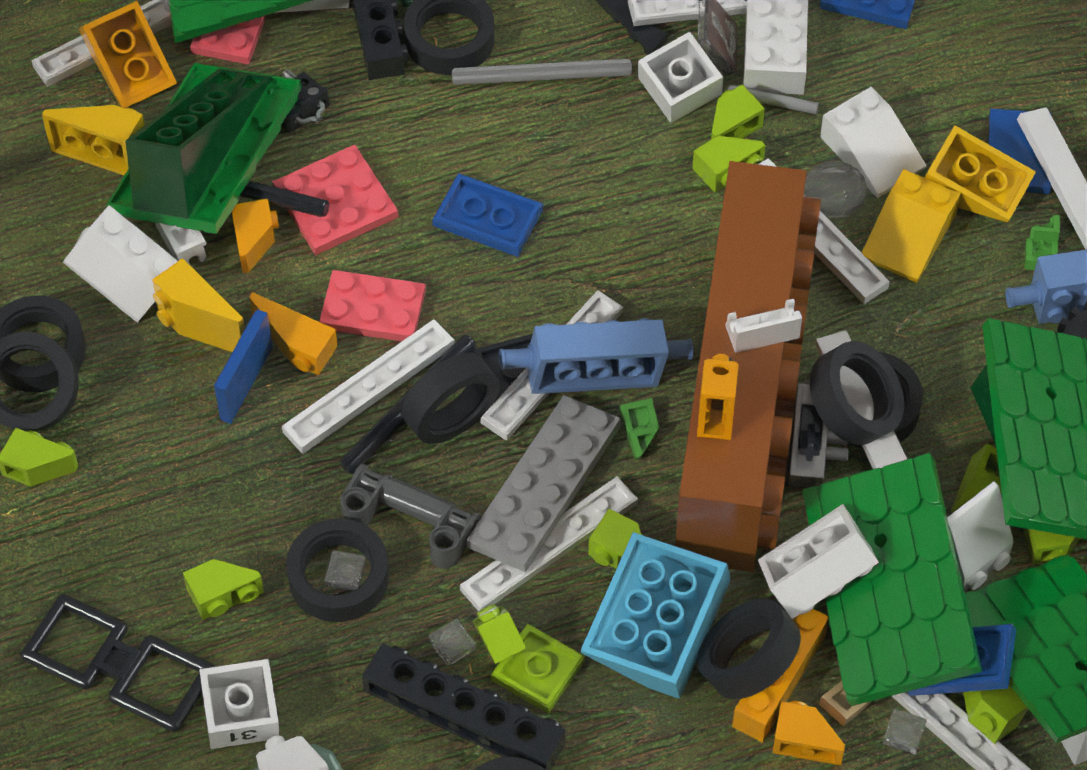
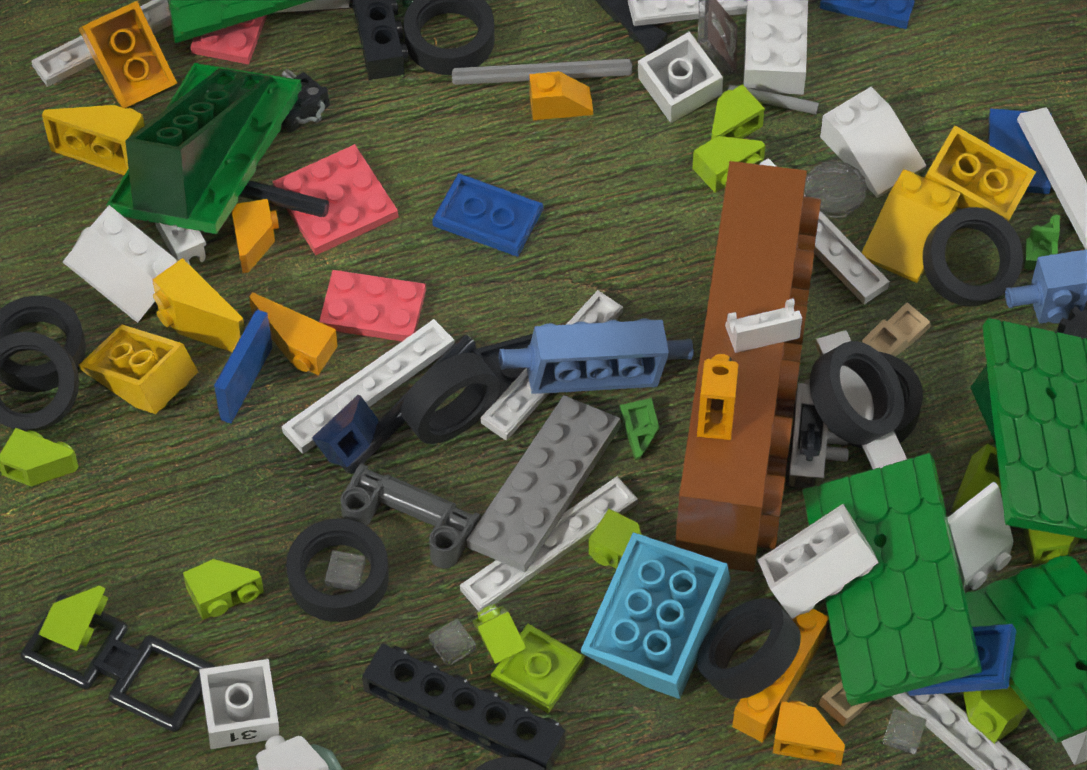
none -> lime slope [39,586,109,651]
none -> yellow slope [78,324,198,414]
none -> dark blue slope [312,395,378,467]
none -> light orange slope [529,71,593,120]
none -> tan slope [862,302,931,357]
none -> black tyre [922,207,1023,307]

